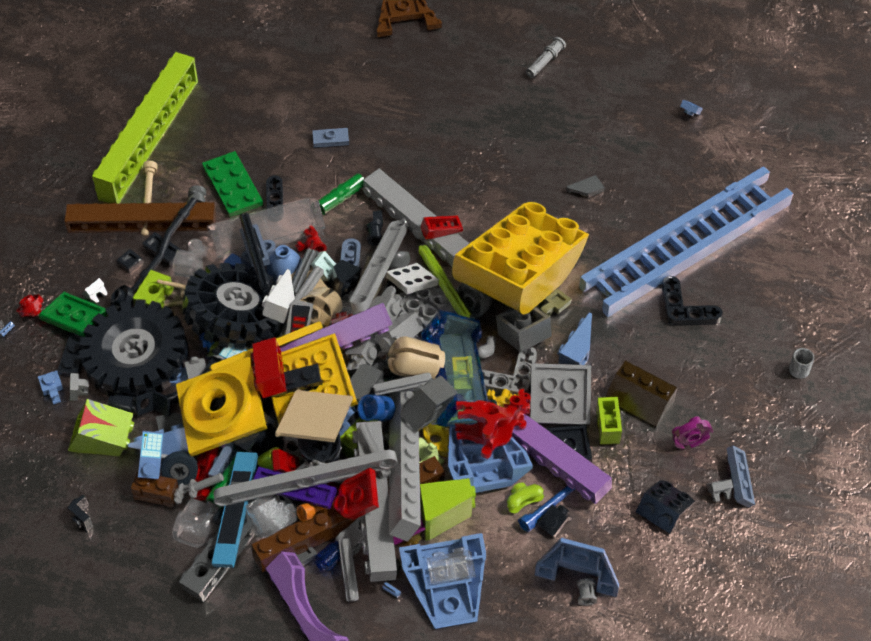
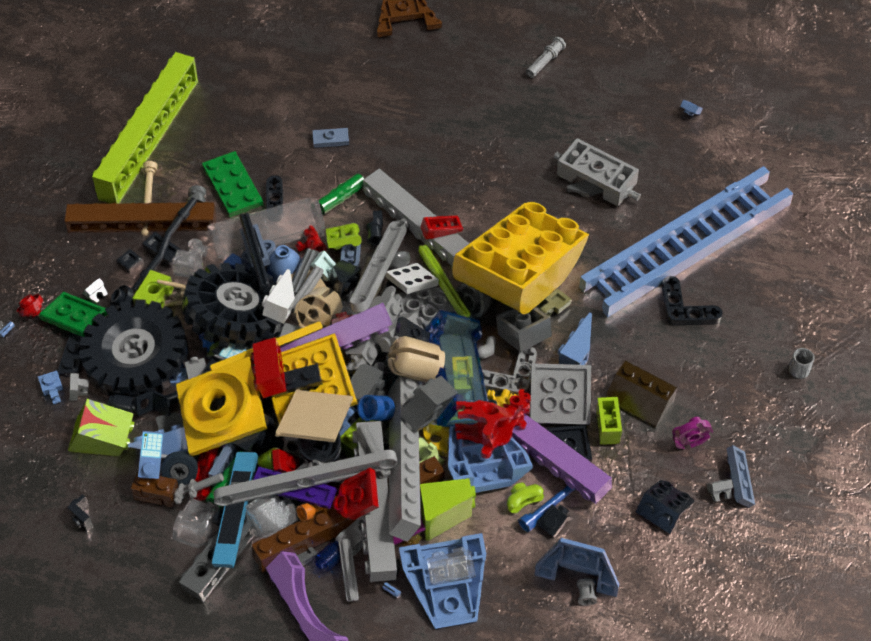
slope [285,299,314,340] -> none
light grey axle [373,373,432,396] -> none
none -> lime plate [326,223,361,249]
none -> black plate [394,316,431,342]
none -> light grey brick [554,138,641,206]

